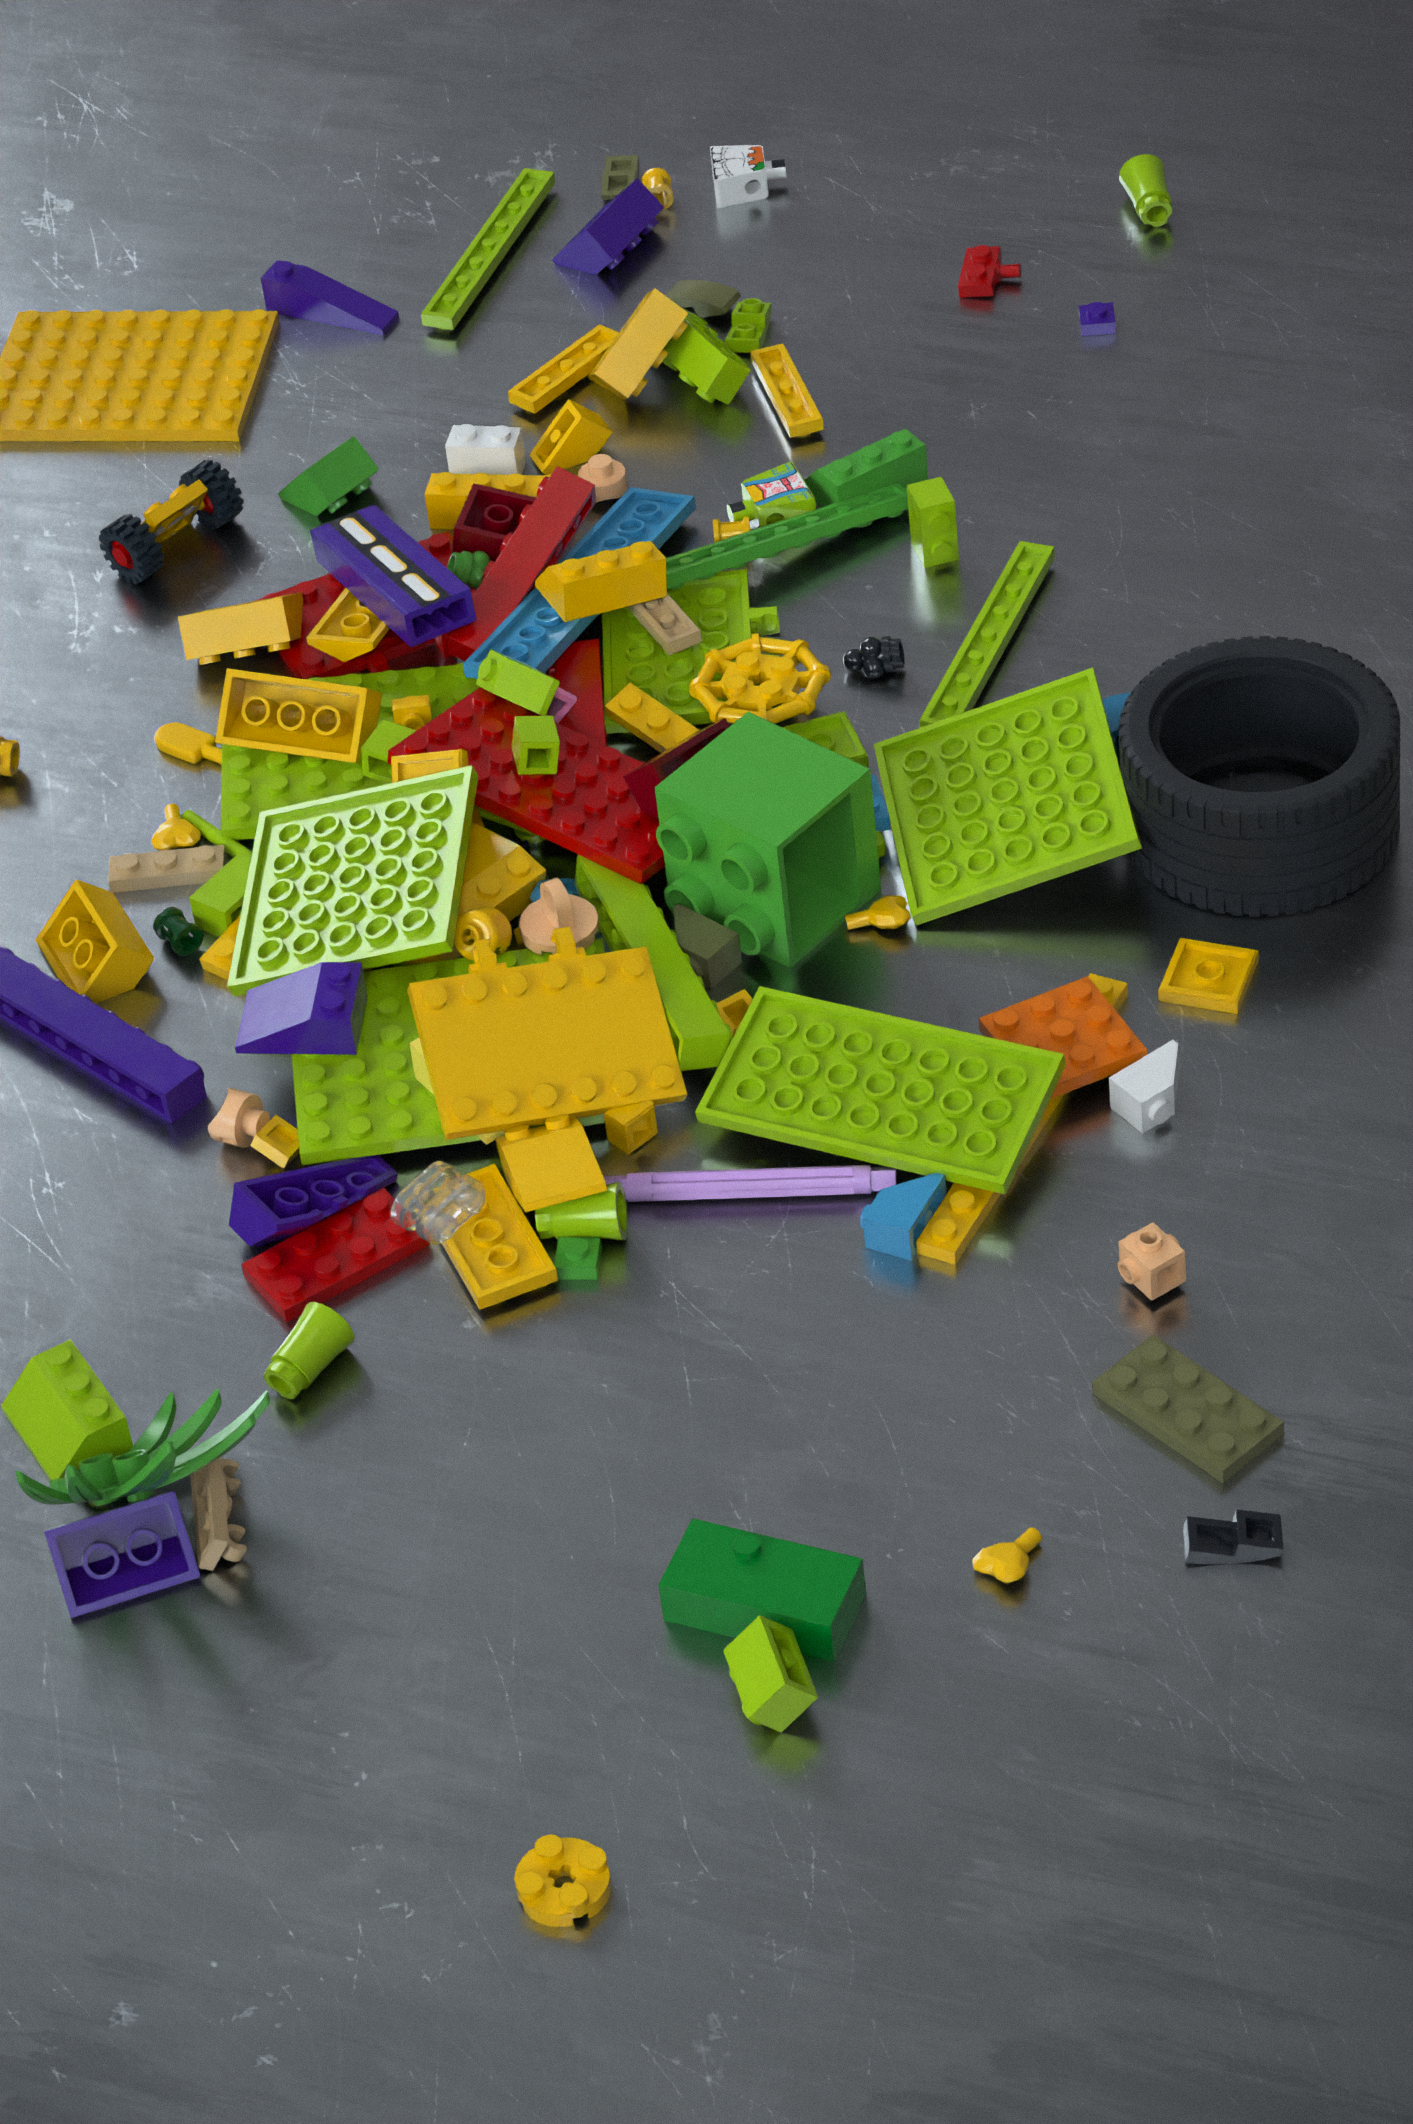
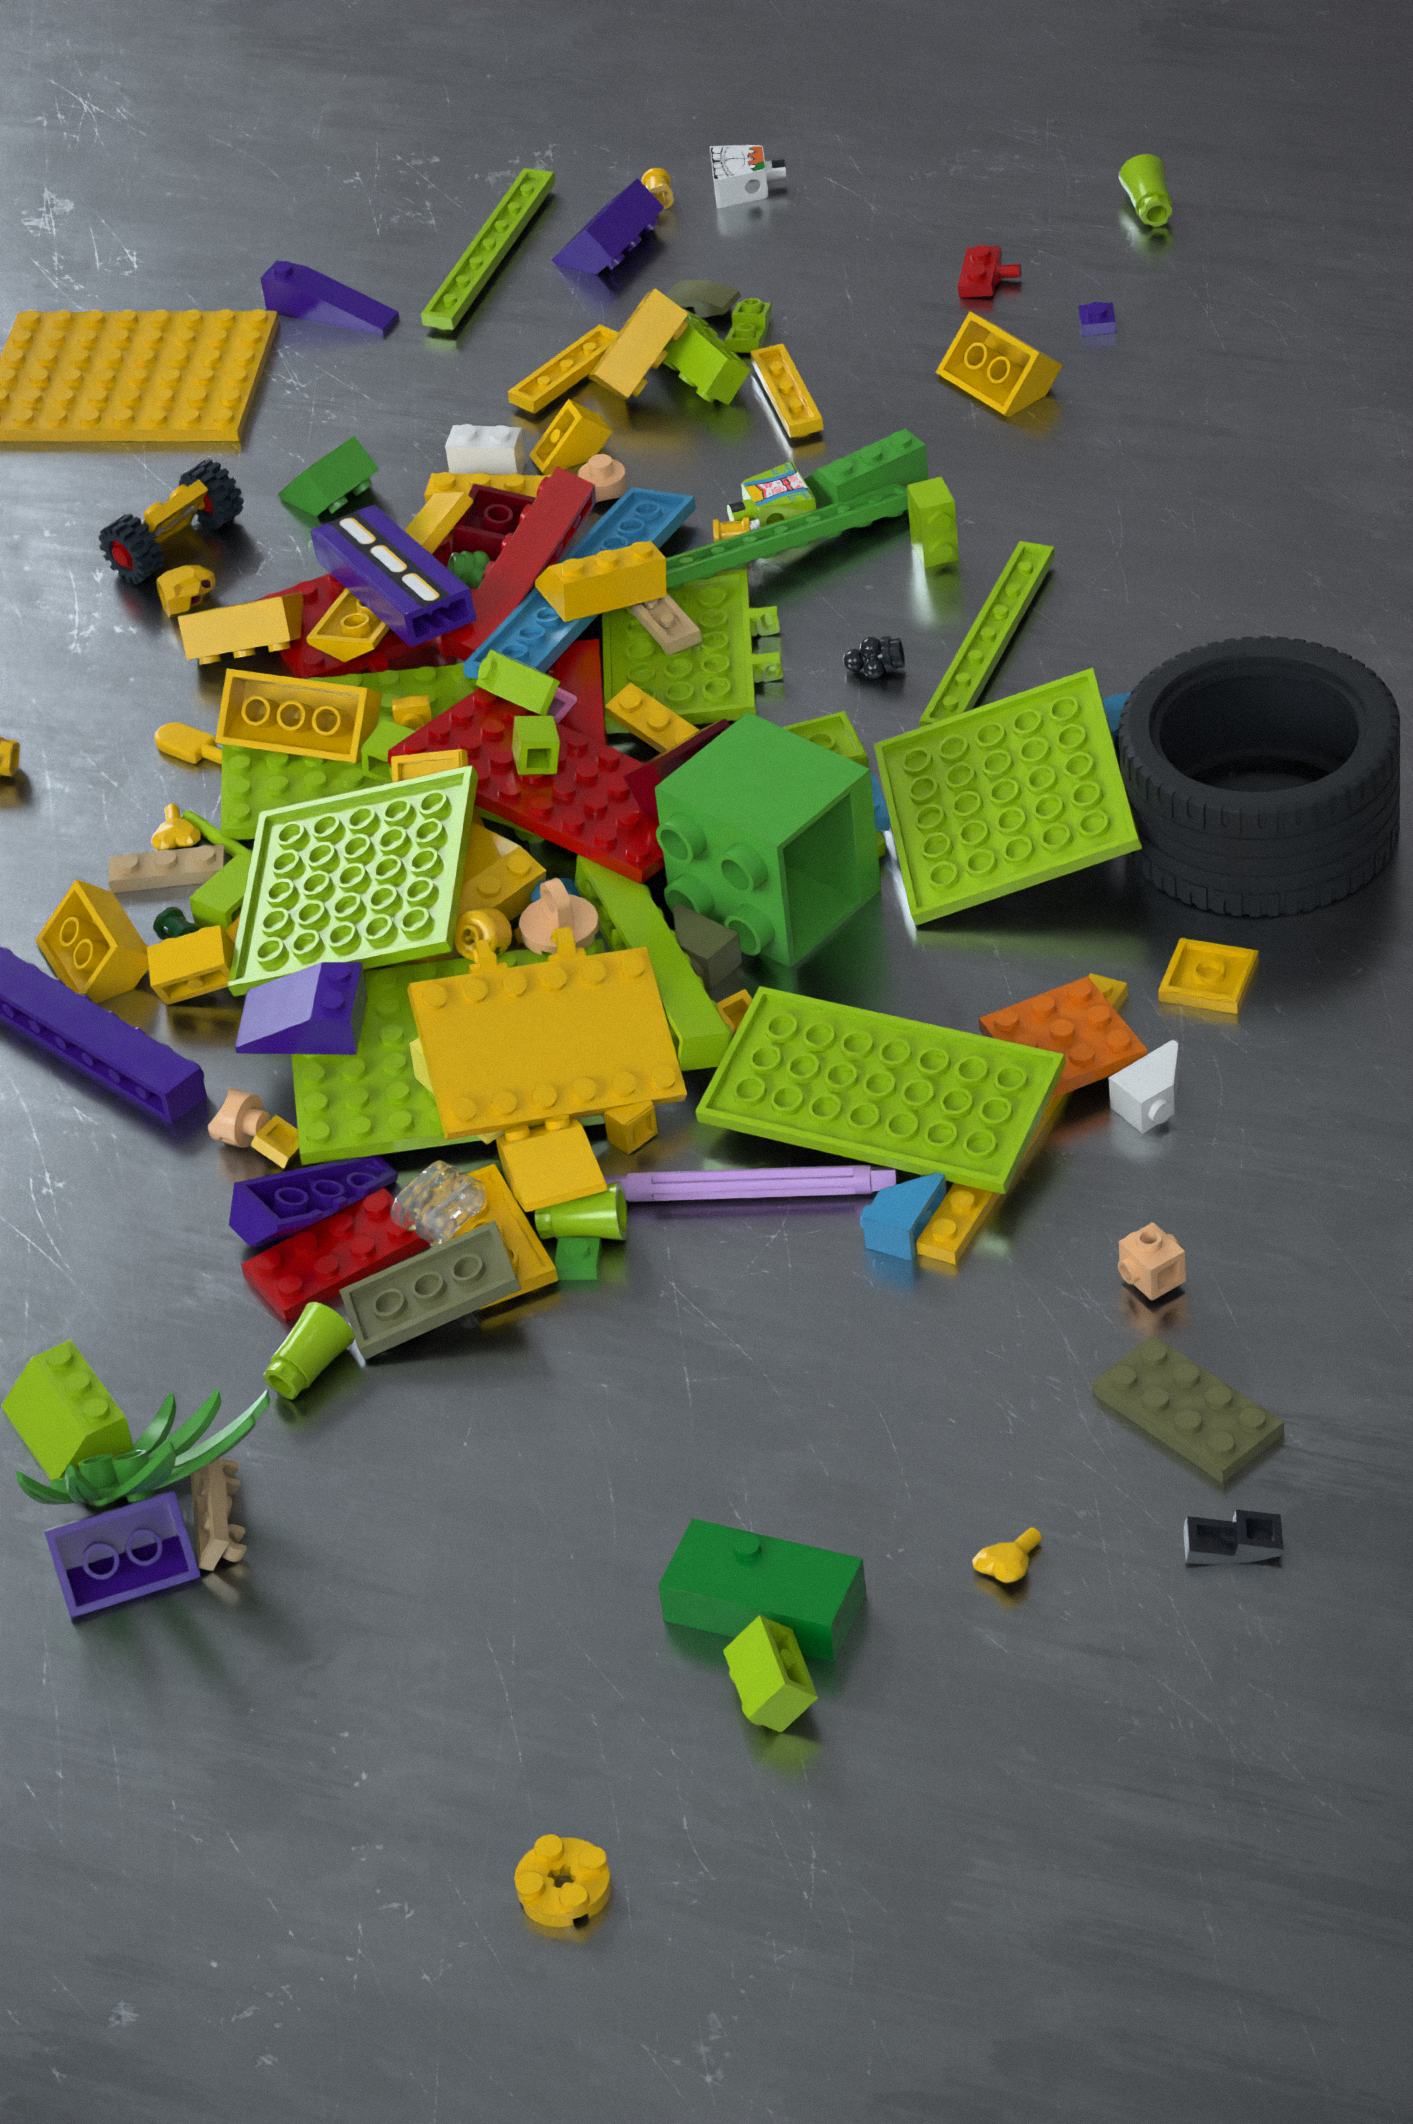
olive slope [601,155,639,200] -> none
yellow plate [689,633,831,724] -> none
yellow rock [844,895,911,930] -> none
none -> yellow brick [147,924,235,1006]
none -> yellow rock [156,565,216,618]
none -> olive plate [339,1220,521,1360]
none -> yellow tile [404,492,473,554]
none -> yellow slope [935,311,1063,417]

